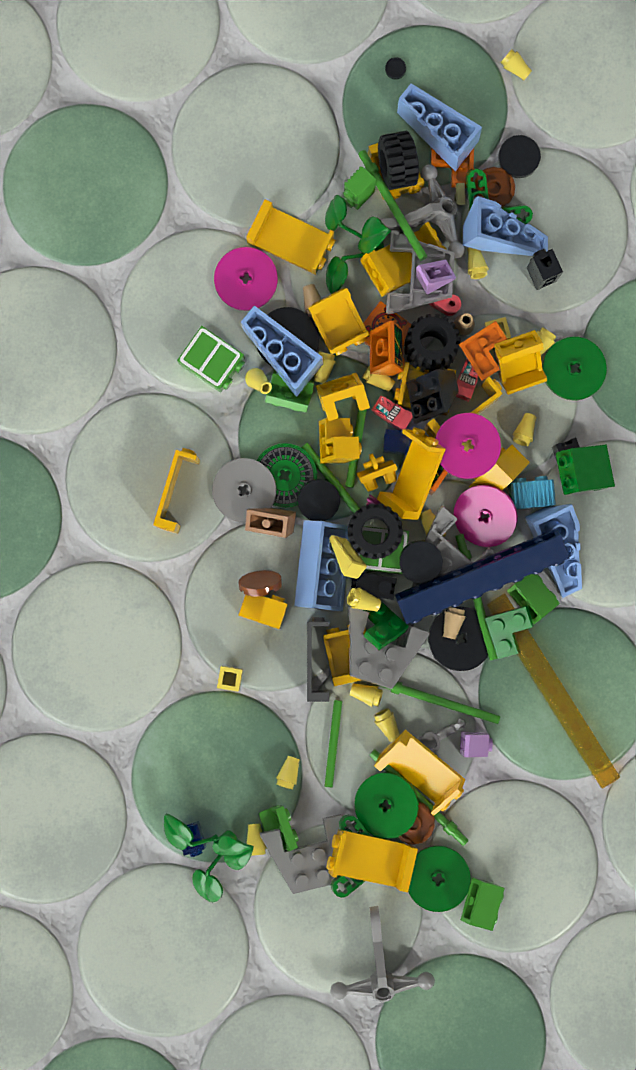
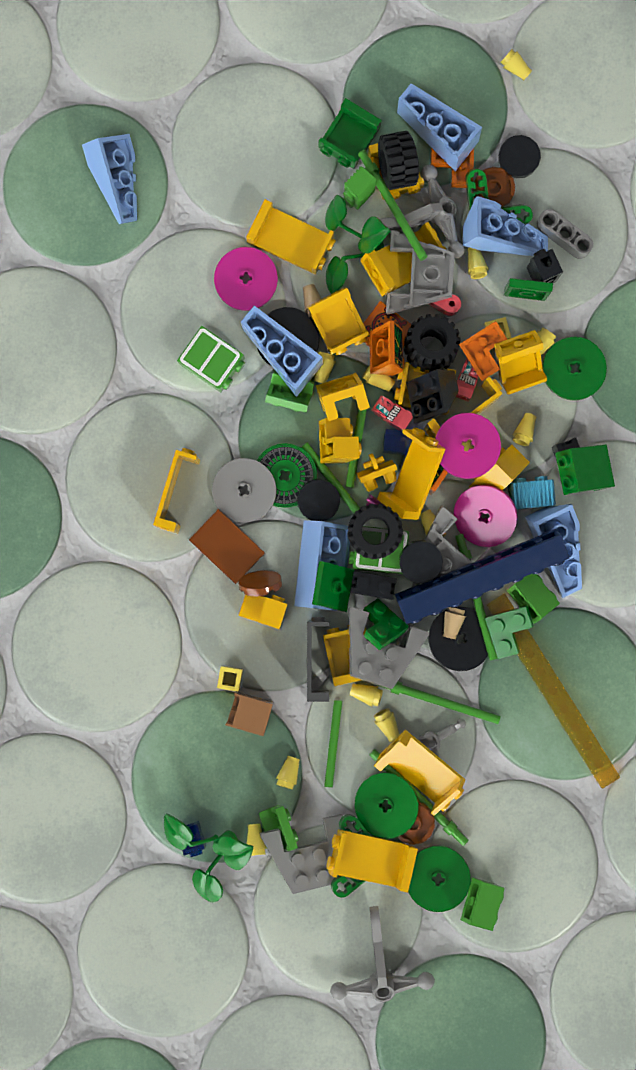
light yellow cone [245,368,272,394] -> none
medium nougat slope [245,508,296,538] -> none
light yellow slope [329,535,367,579] -> none
light yellow cone [347,588,381,611] -> none
black piece [385,57,406,79] -> none
lavender slope [416,260,456,295] -> none
olive tile [454,183,466,205] -> none
tan cone [454,313,475,335] -> none
lavender slope [460,731,493,757] -> none
none -> light blue wedge [82,134,137,224]
none -> dark orange tile [189,509,265,584]
none -> medium nougat piece [225,691,274,736]
none -> green plate [312,561,354,612]
none -> green panel [318,98,382,169]
none -> green plate [504,278,553,301]
none -> light grey beam [537,209,593,259]

